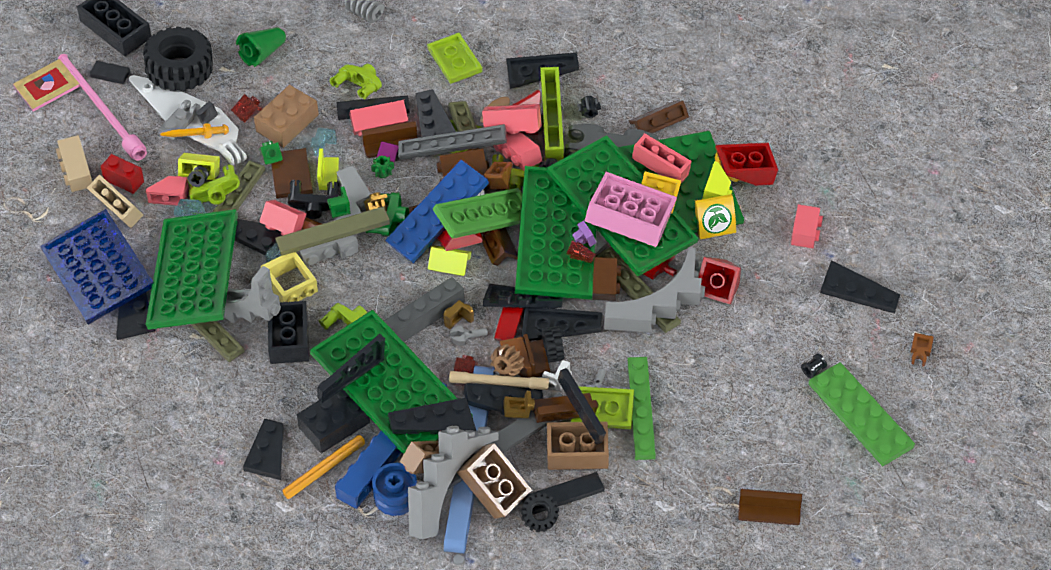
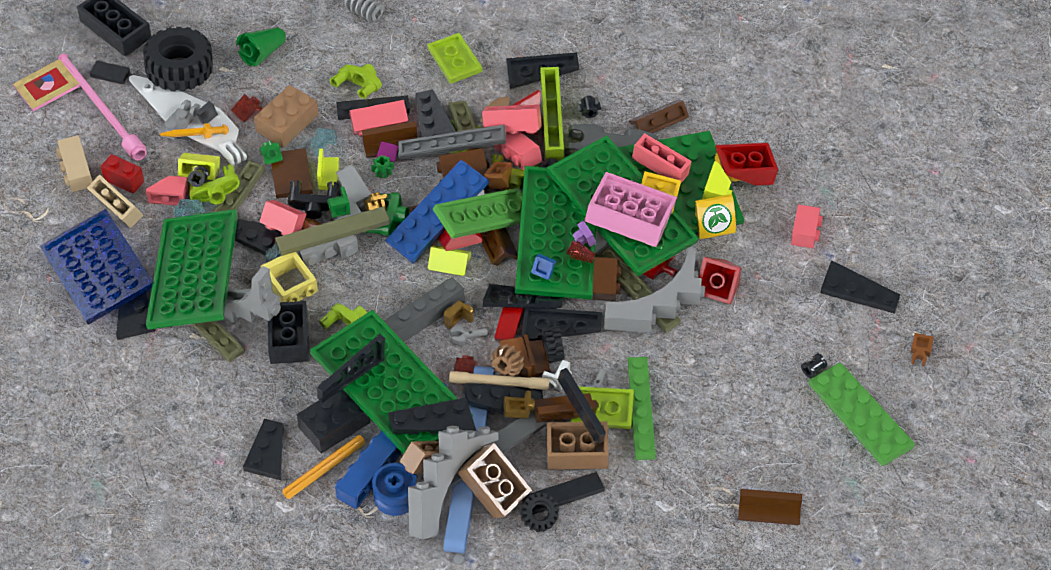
none -> tile [531,254,556,280]

